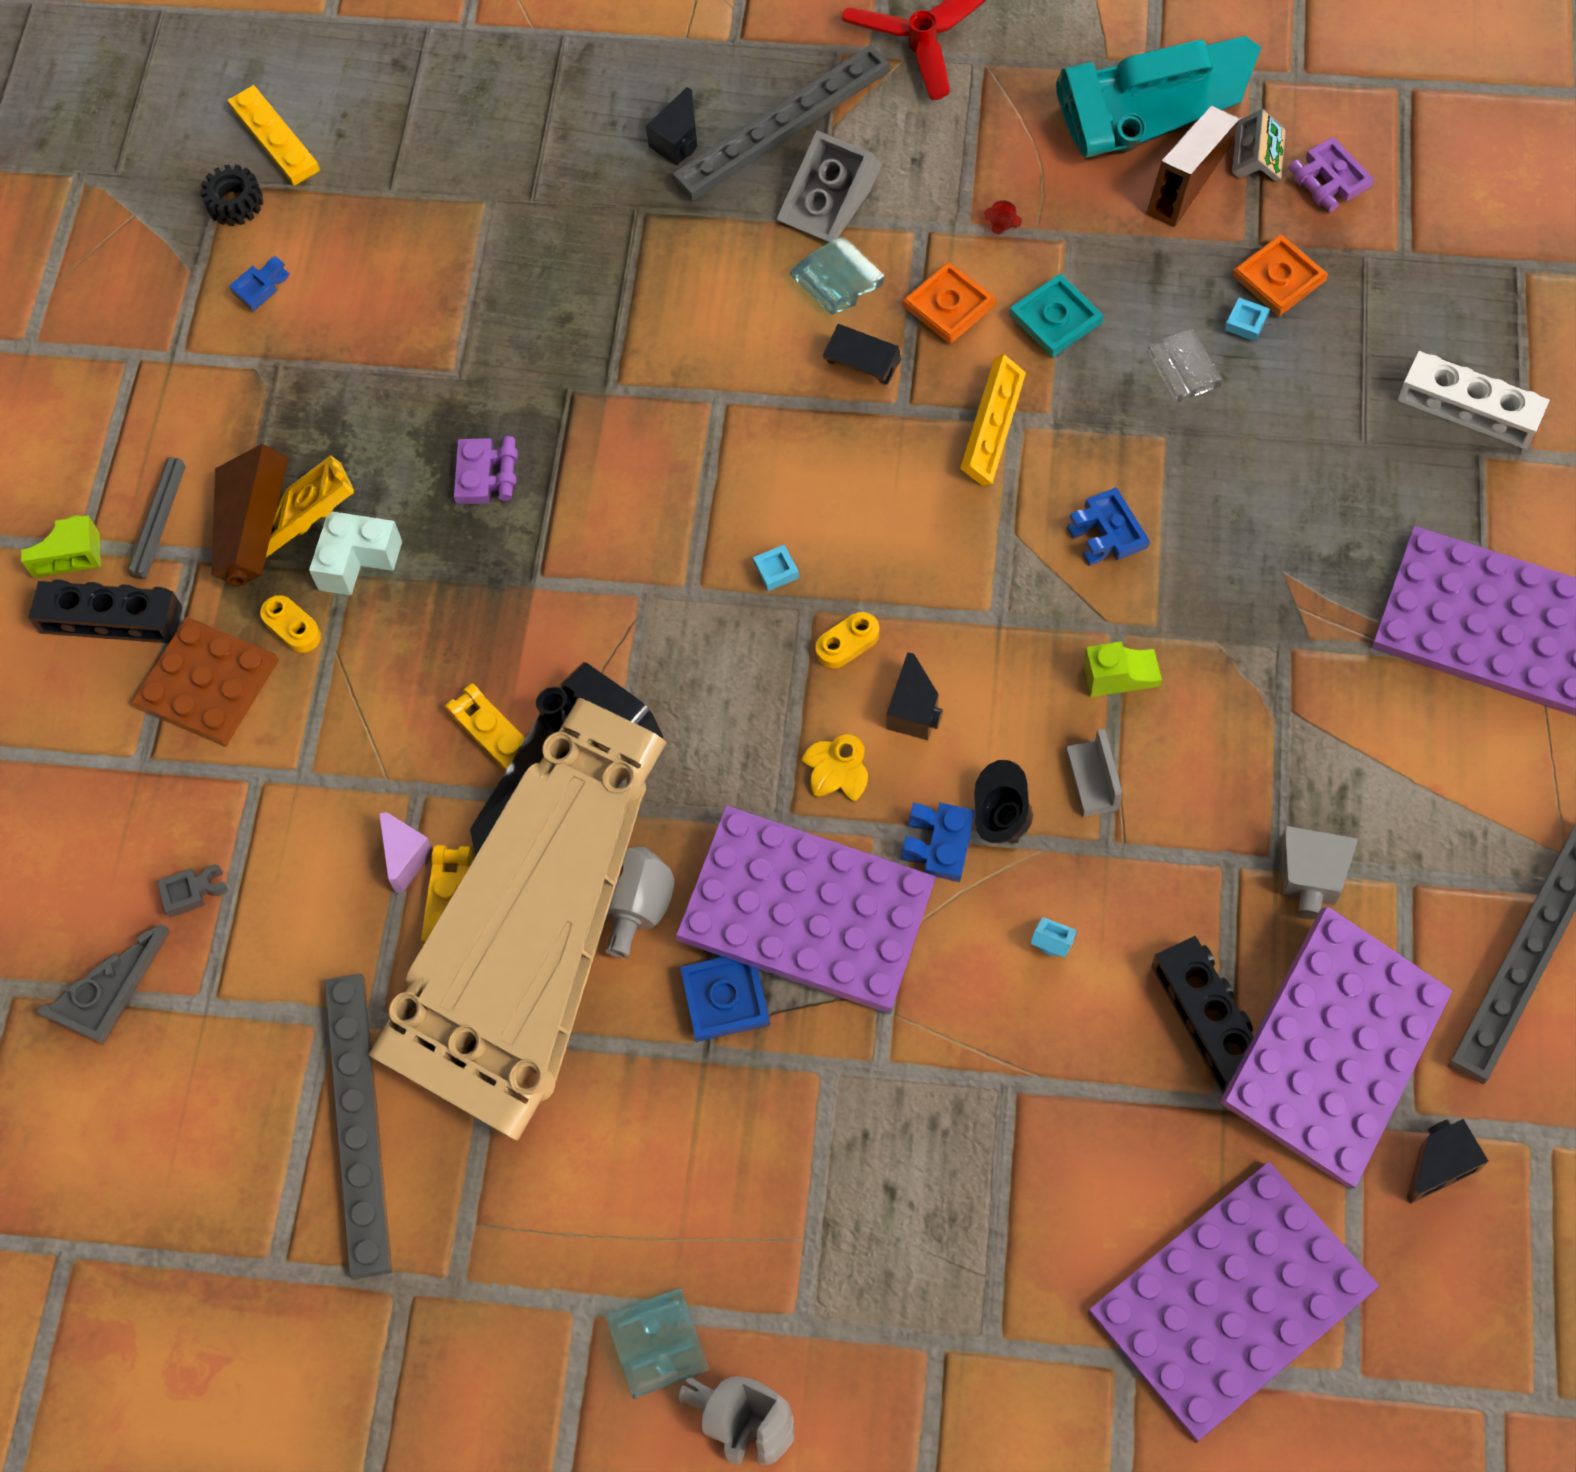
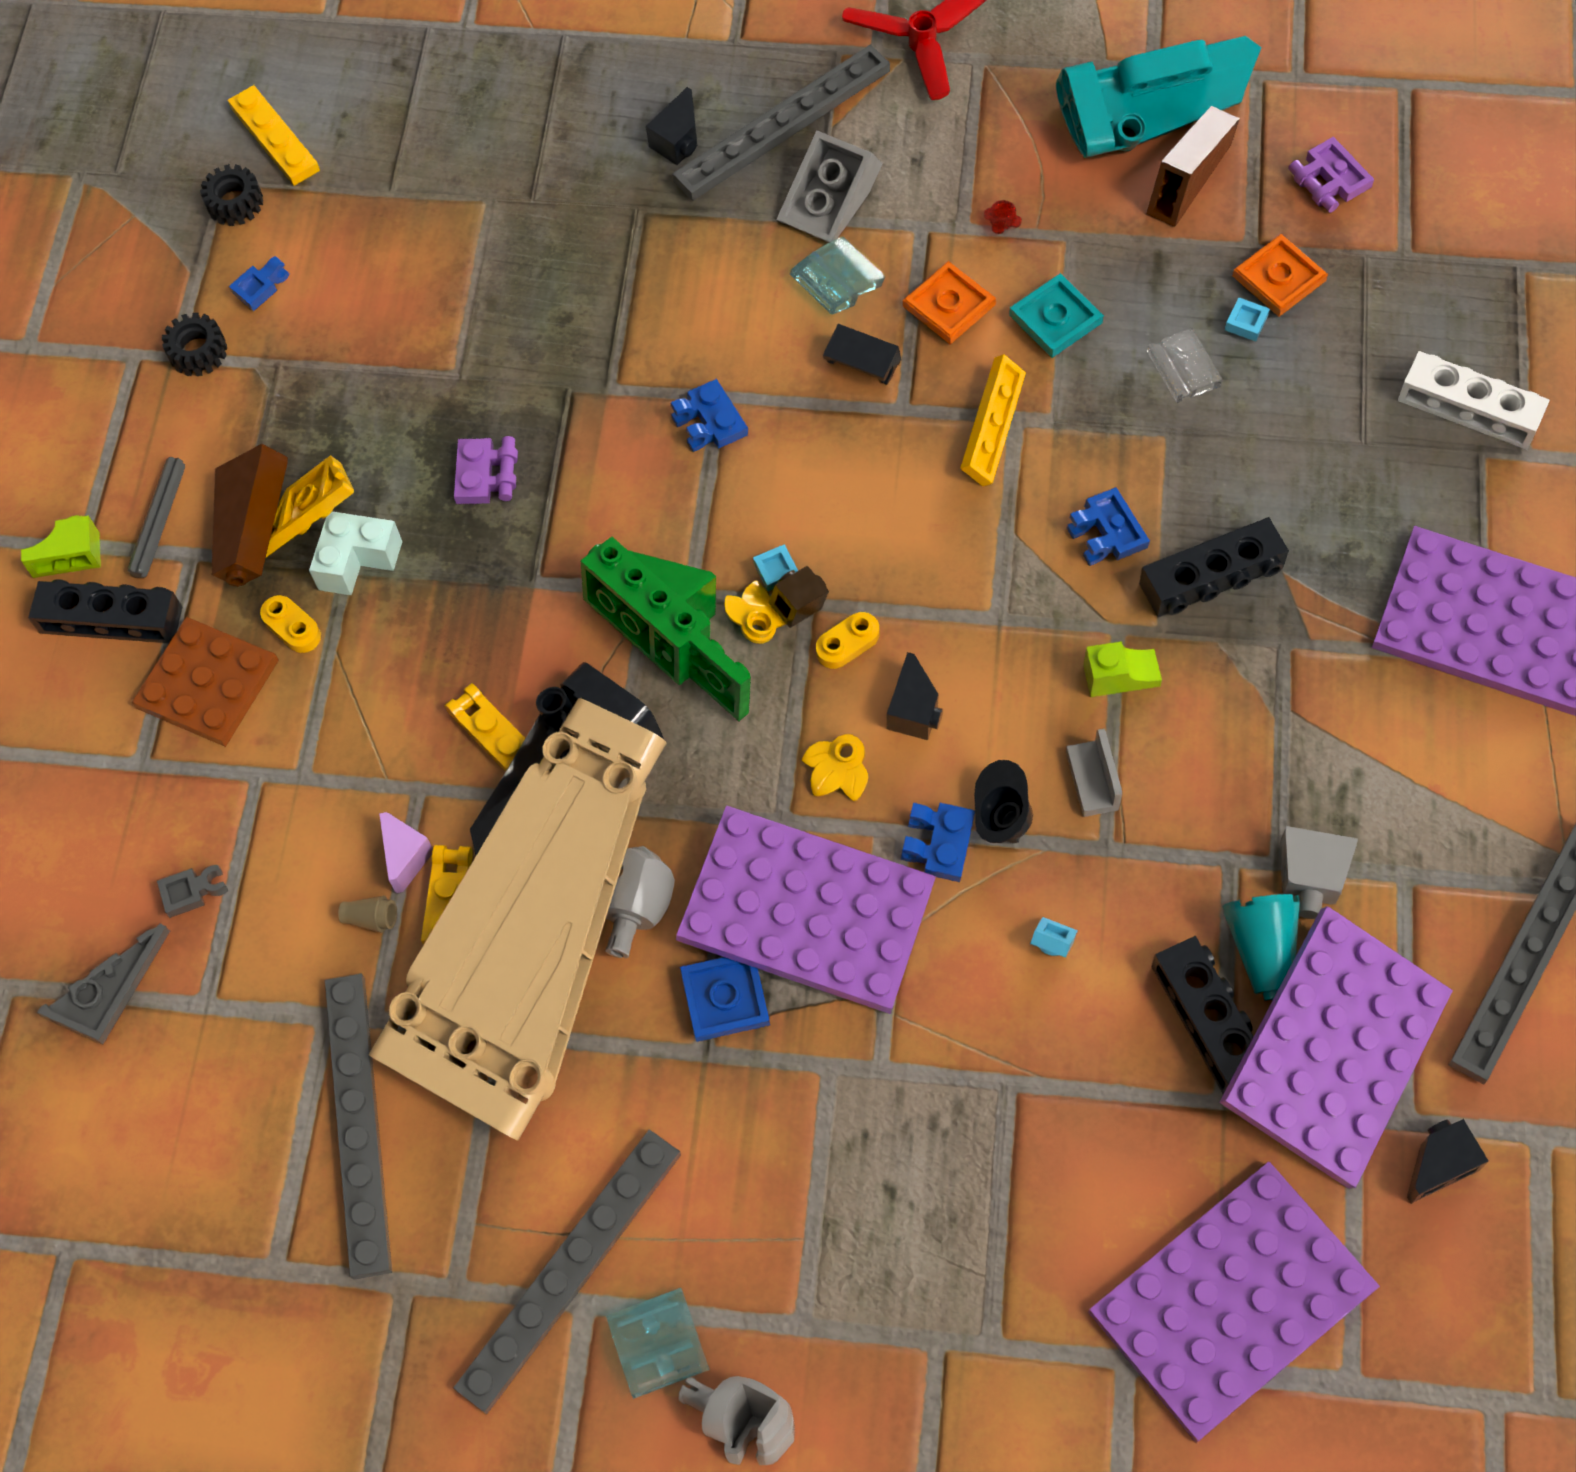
light grey panel [1232,109,1286,181] -> none
none -> black tyre [162,313,227,376]
none -> dark tan cone [338,896,397,933]
none -> dark grey plate [453,1129,681,1414]
none -> green wedge [580,536,751,721]
none -> blue plate [671,379,748,452]
none -> yellow plate [724,580,786,644]
none -> dark brown brick [769,566,829,628]
none -> black brick [1139,517,1289,617]
none -> teal cone [1222,894,1300,1001]

